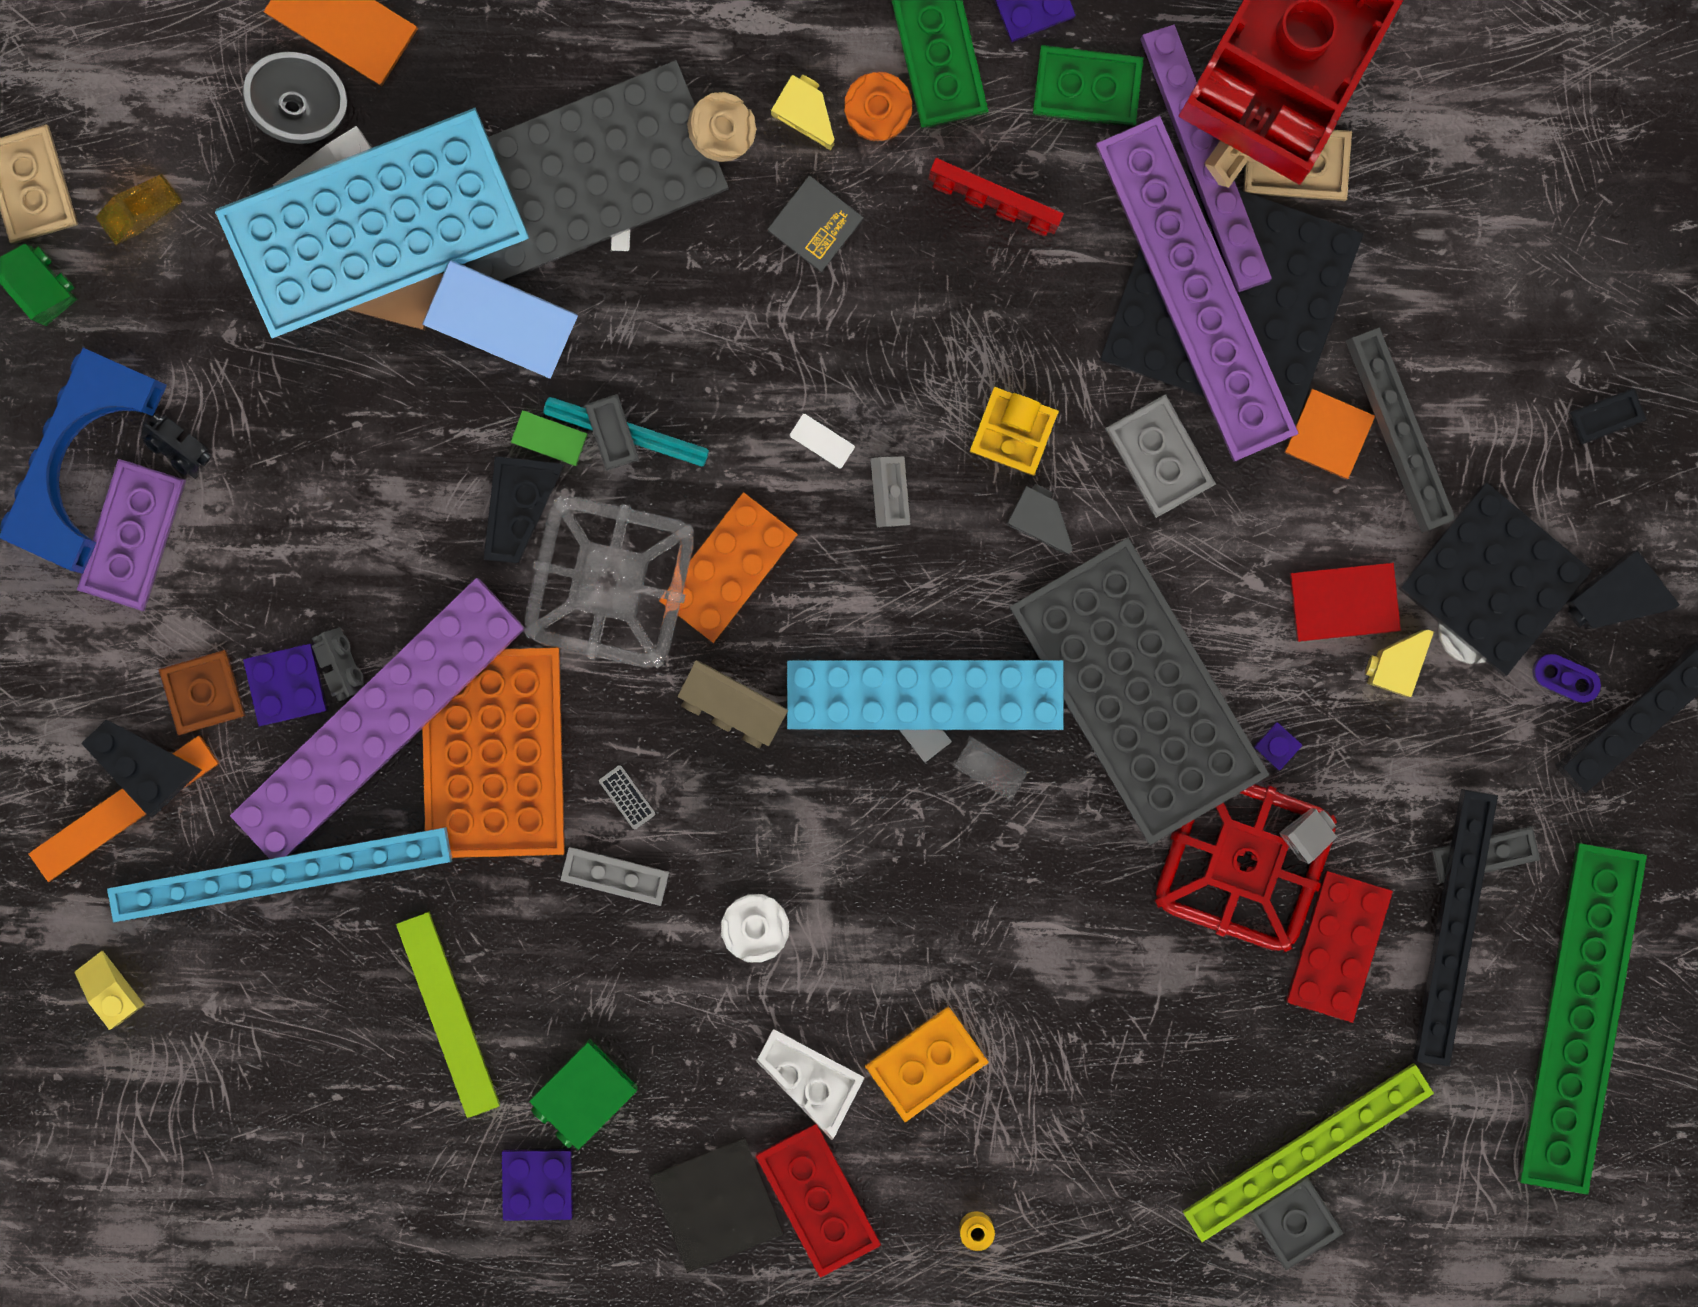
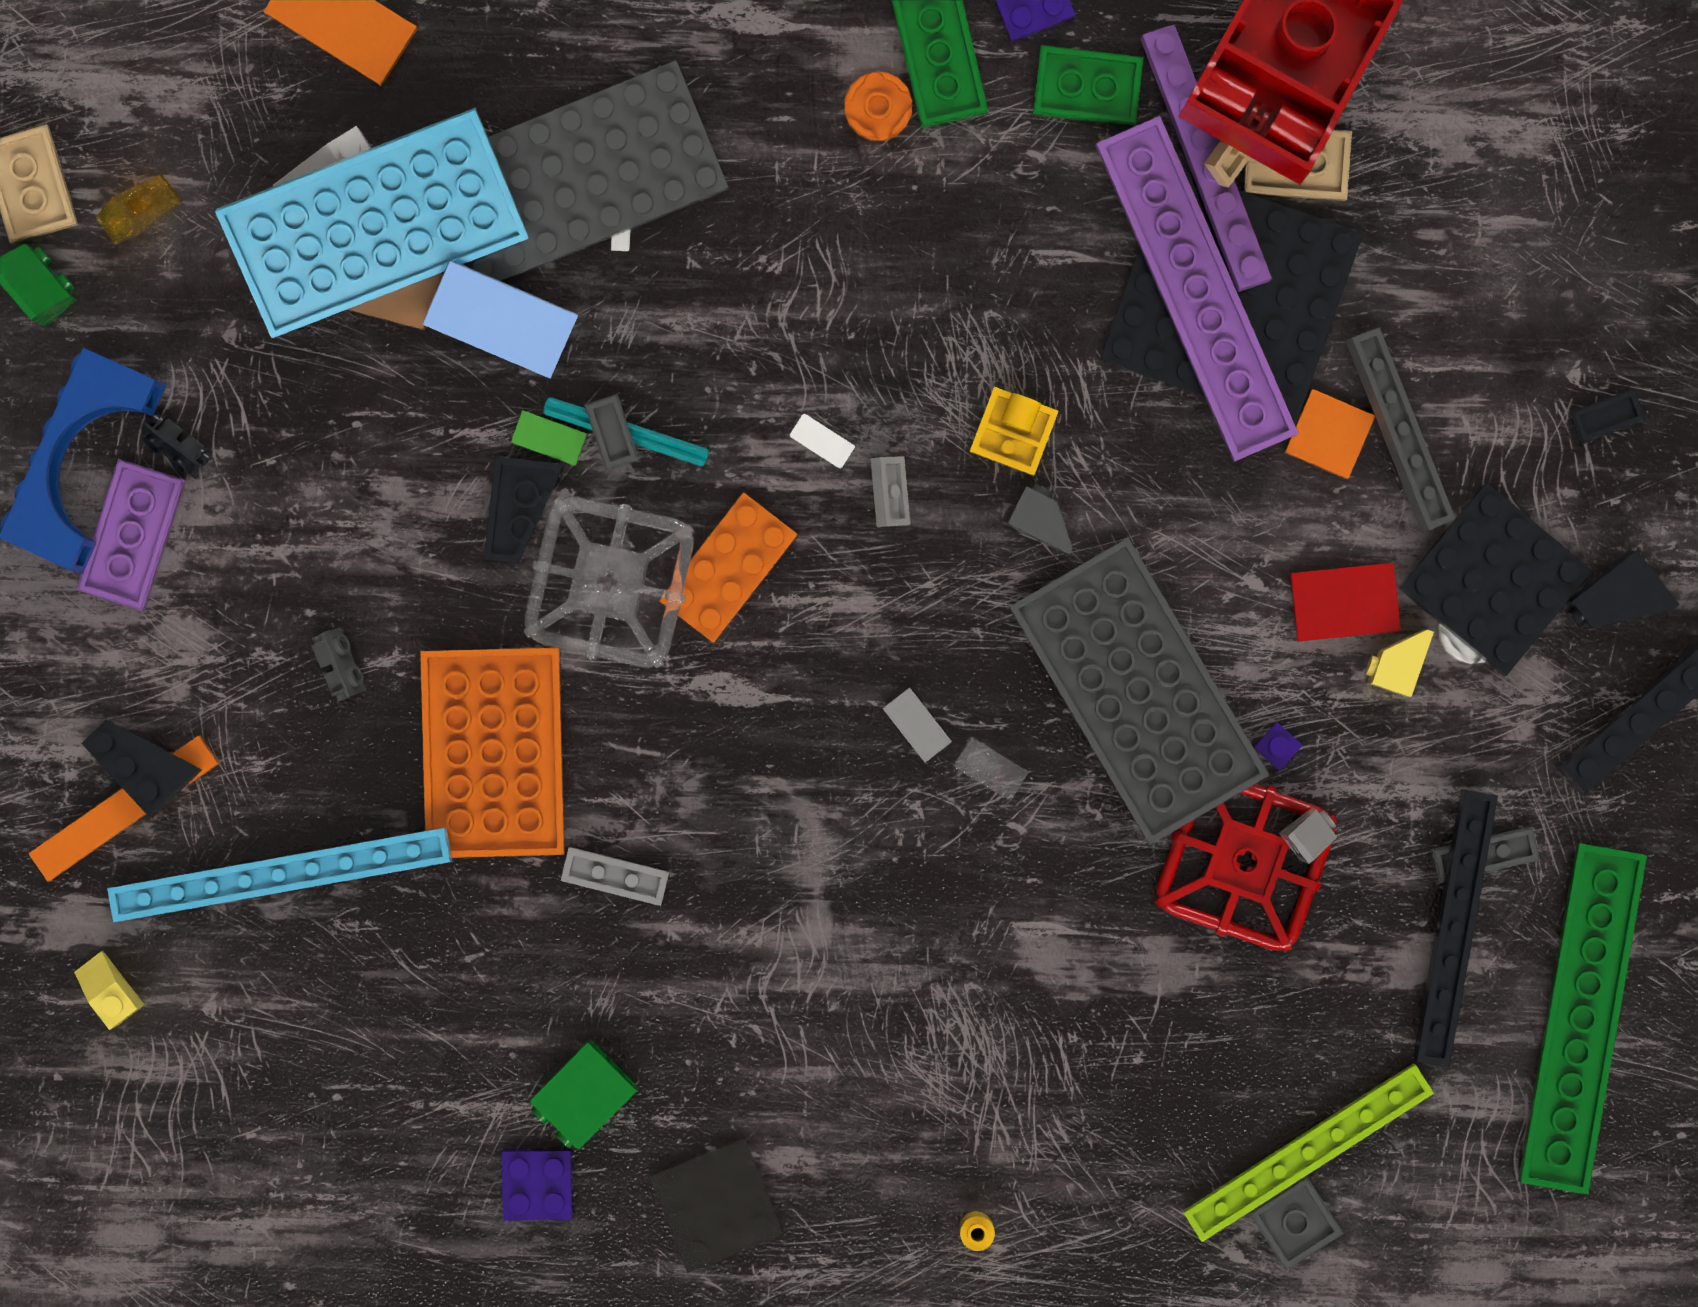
dark orange tile [159,650,246,735] -> none
medium lavender plate [230,578,526,859] -> none
dark grey dish [242,52,347,144] -> none
dark purple plate [243,644,328,726] -> none
lime tile [396,911,500,1118] -> none
sticker [599,765,655,829] -> none
dark tan slope [677,660,788,749] -> none
tan tile [687,92,757,162] -> none
white tile [721,894,789,962] -> none
white wing [756,1029,865,1140] -> none
red plate [756,1123,881,1278] -> none
dark grey tile [767,175,864,273] -> none
light yellow slope [771,75,834,150] -> none
medium azure plate [787,660,1064,730] -> none
light orange tile [865,1005,989,1122] -> none
red plate [928,158,1064,236] -> none
light grey tile [1105,394,1216,518] -> none
red plate [1285,870,1393,1023] -> none
dark purple plate [1532,654,1601,703] -> none

